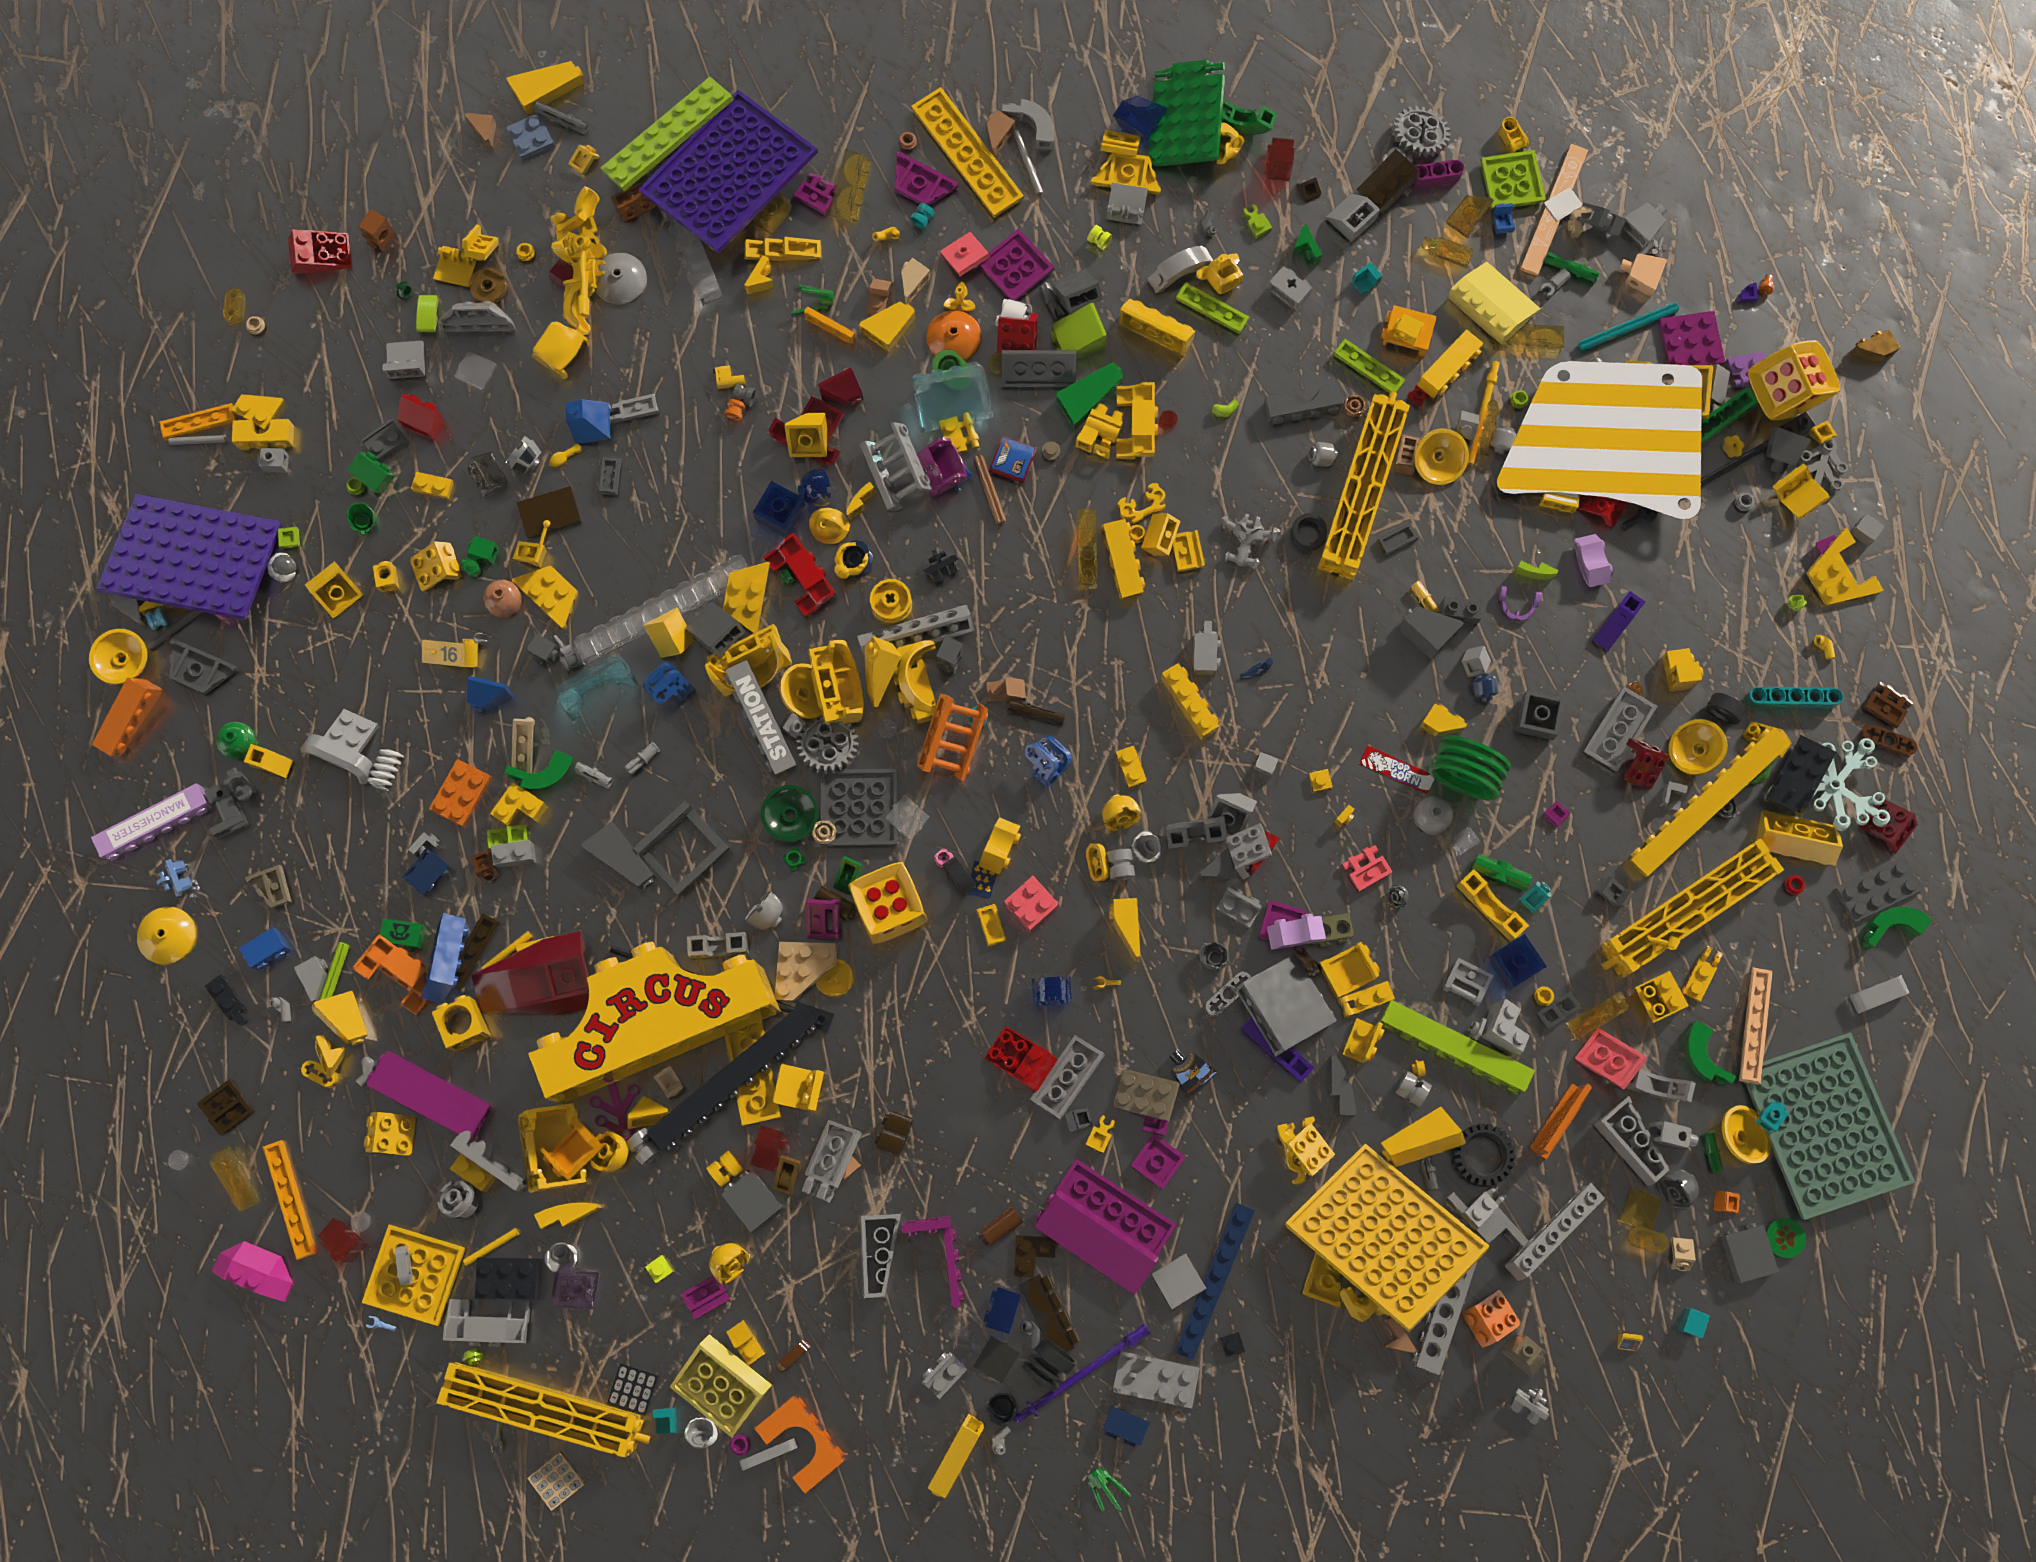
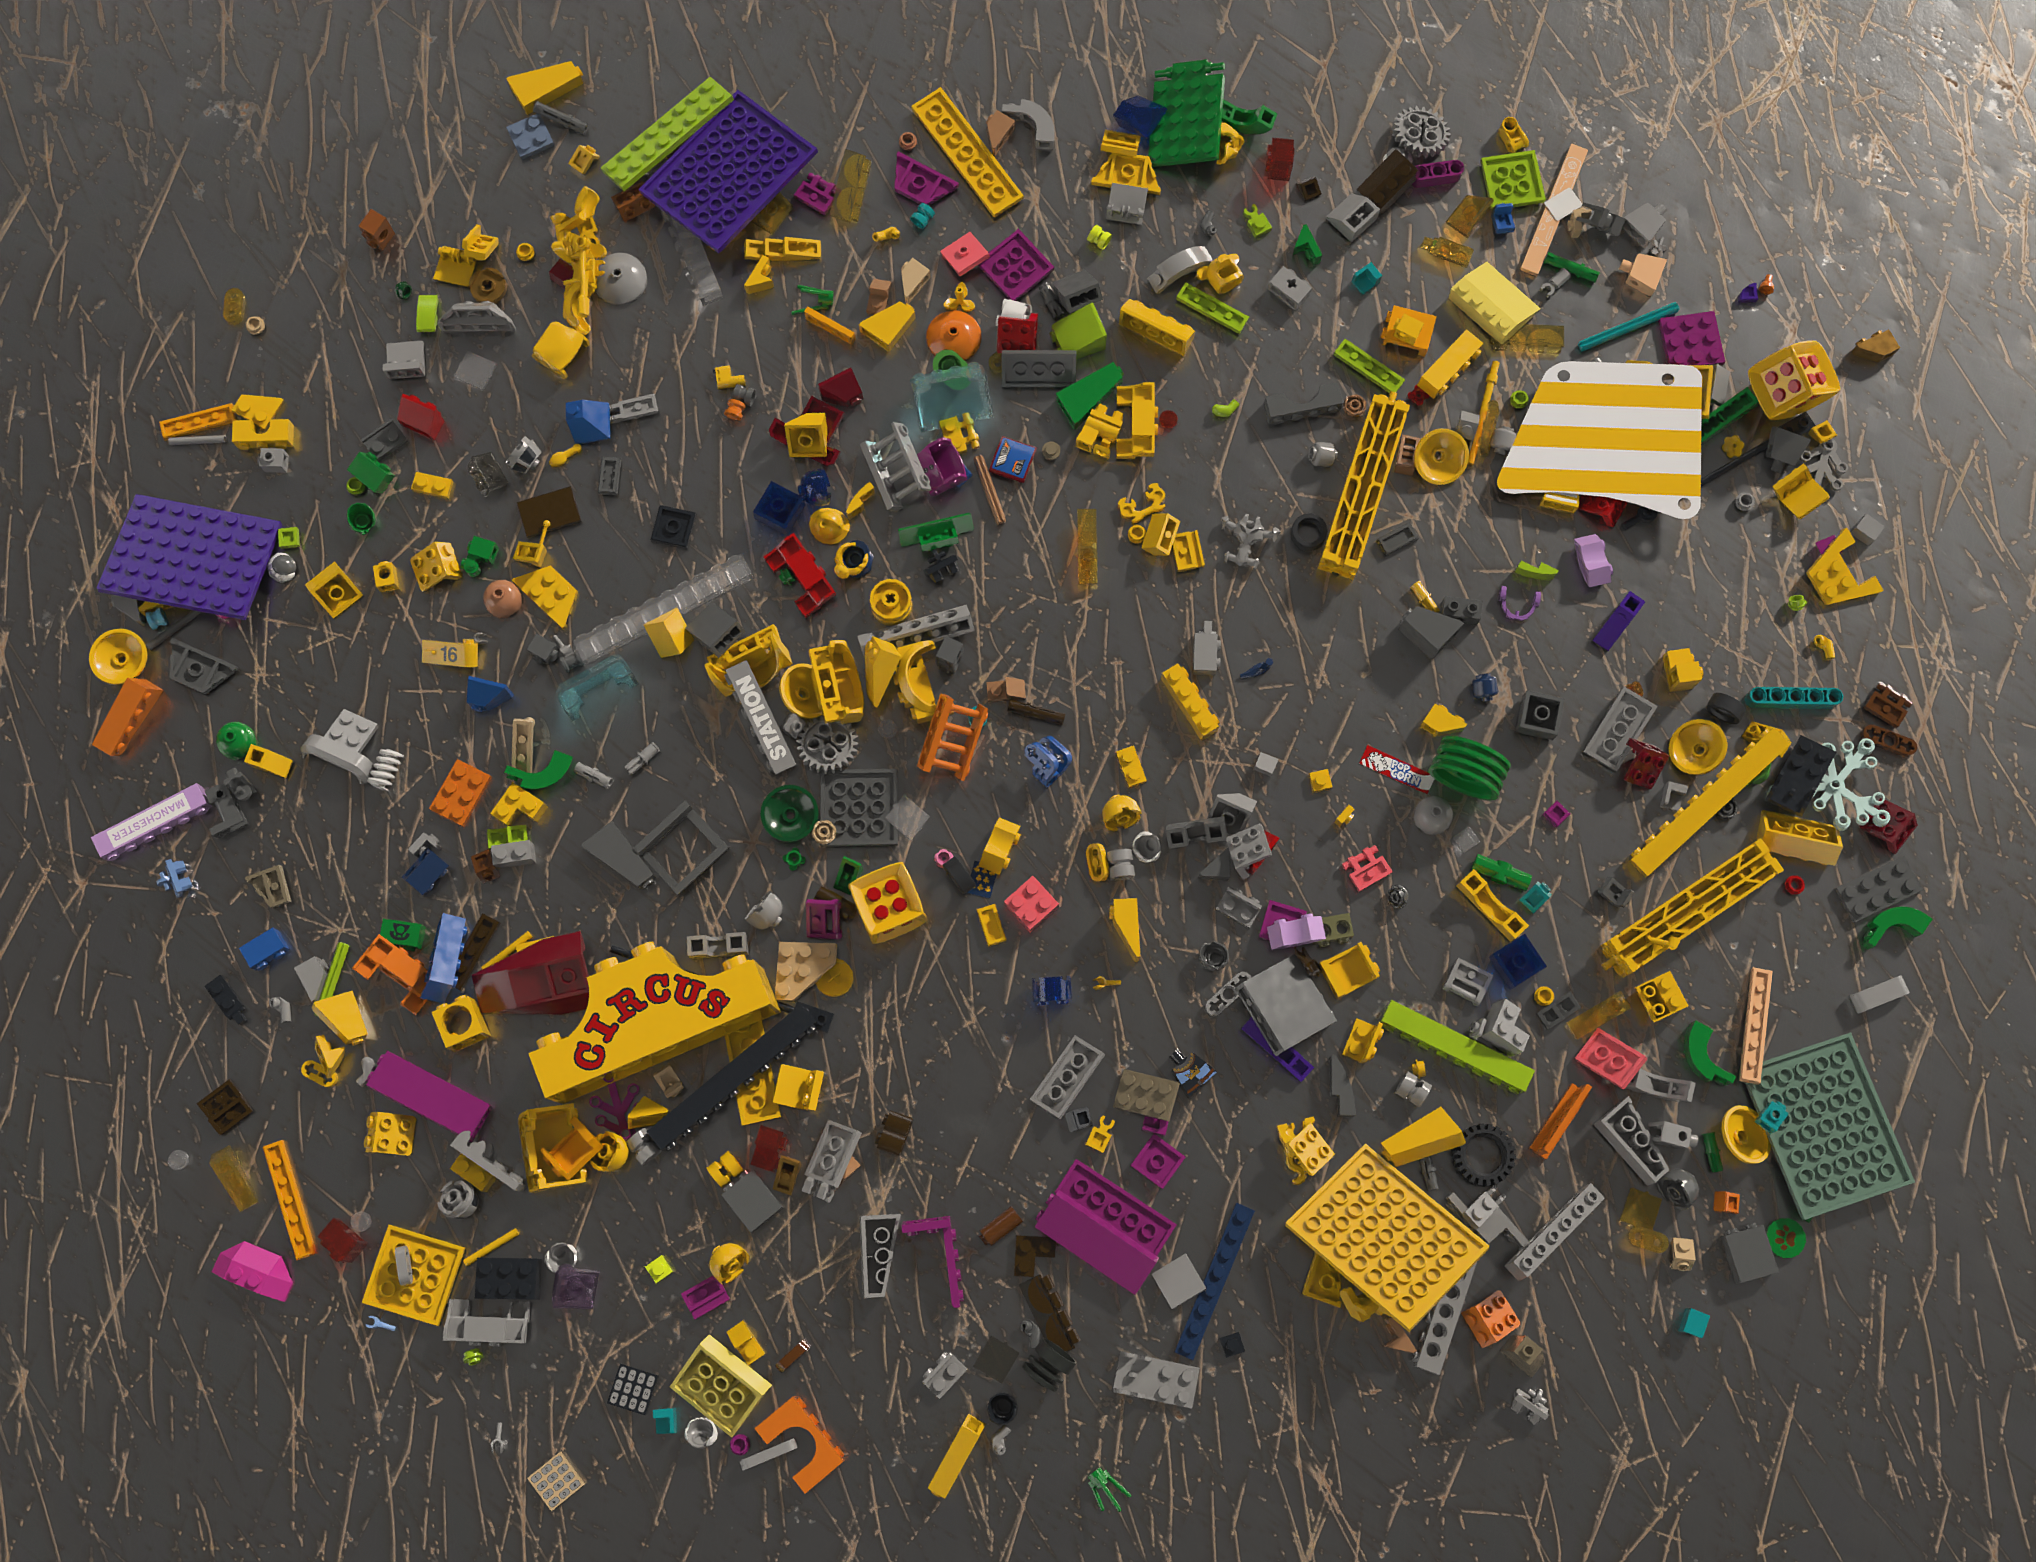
yellow dish [137,907,196,965] -> none
red slope [288,229,351,274] -> none
yellow piece [437,1362,651,1457] -> none
medium nougat slope [465,113,496,149] -> none
yellow slope [534,1203,601,1230] -> none
blue piece [643,662,695,703] -> none
yellow wing [723,562,770,633] -> none
clear blue brick [983,1287,1021,1334] -> none
red slope [984,1026,1058,1092] -> none
light grey bar [1012,129,1043,196] -> none
dark purple bar [1014,1323,1151,1423] -> none
yellow wedge [1100,519,1146,599] -> none
dark blue brick [1102,1405,1150,1447] -> none
yellow plate [1337,981,1395,1018] -> none
light grey panel [1462,646,1491,677] -> none
slope [1617,1333,1643,1351] -> none
yellow hinge [1682,946,1723,1002] -> none
medium lavender plate [1726,351,1765,388] -> none
none -> black tile [650,505,697,549]
none -> green bracket [898,513,974,552]

